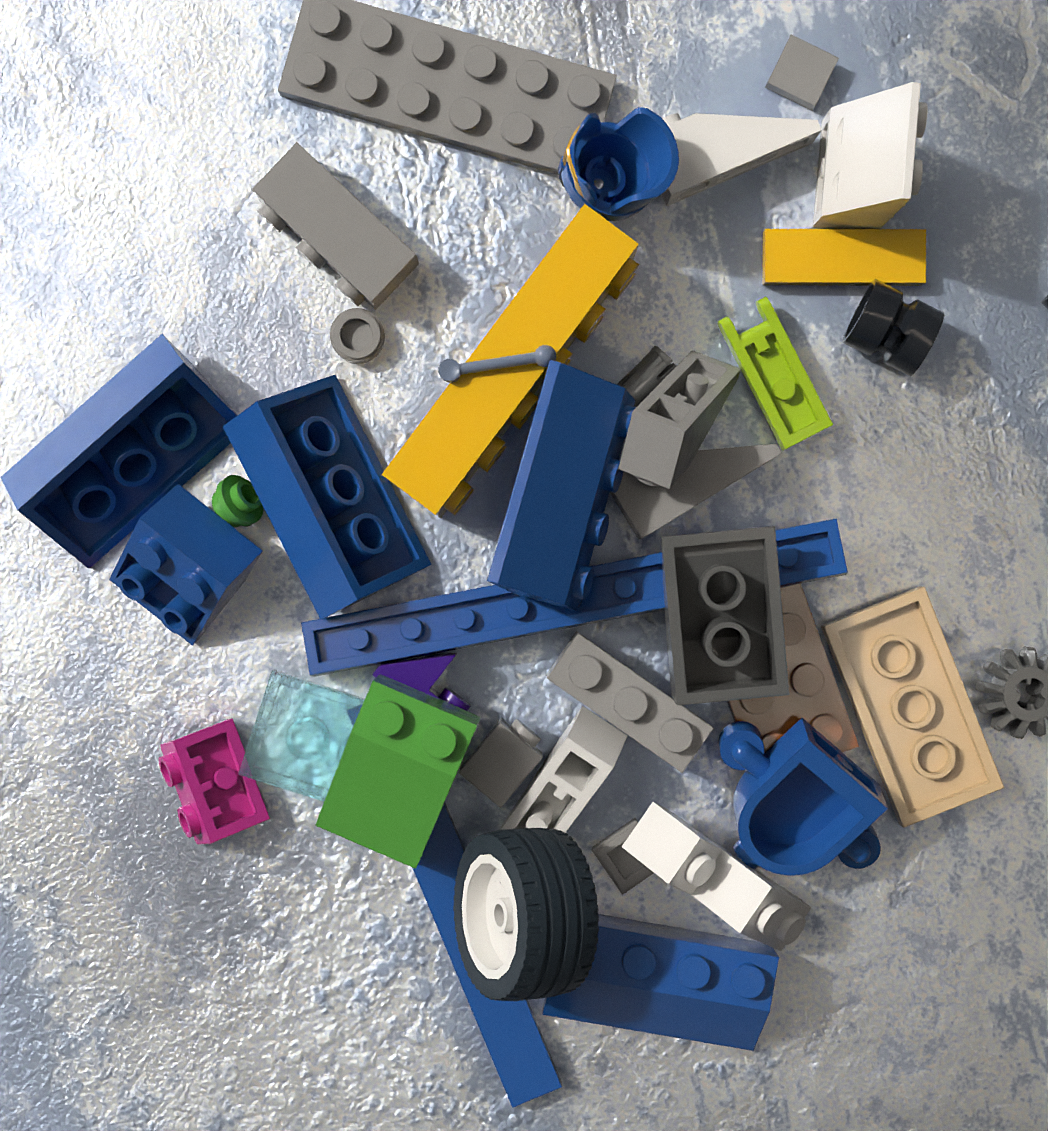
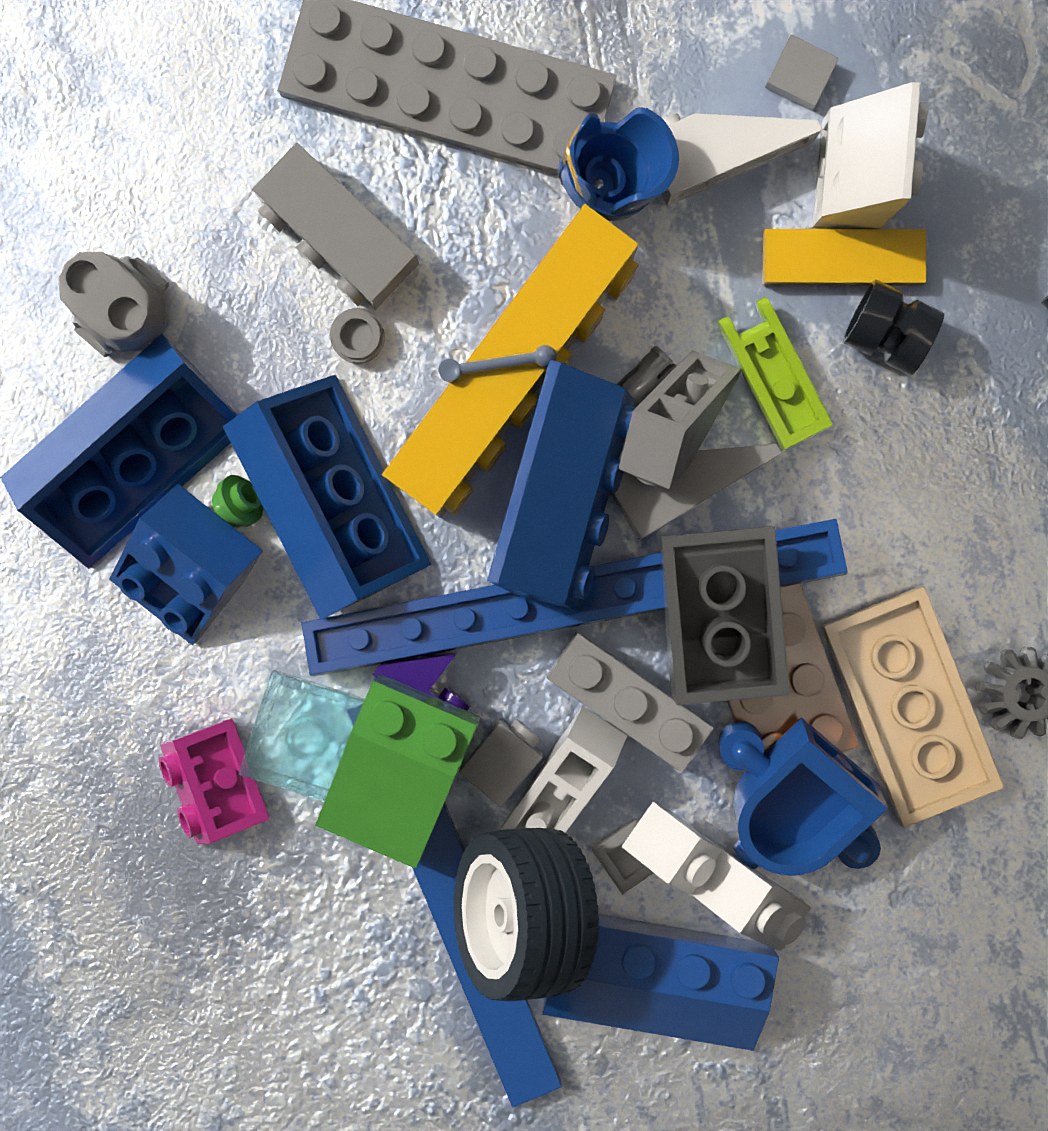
none -> light grey piece [57,252,169,357]

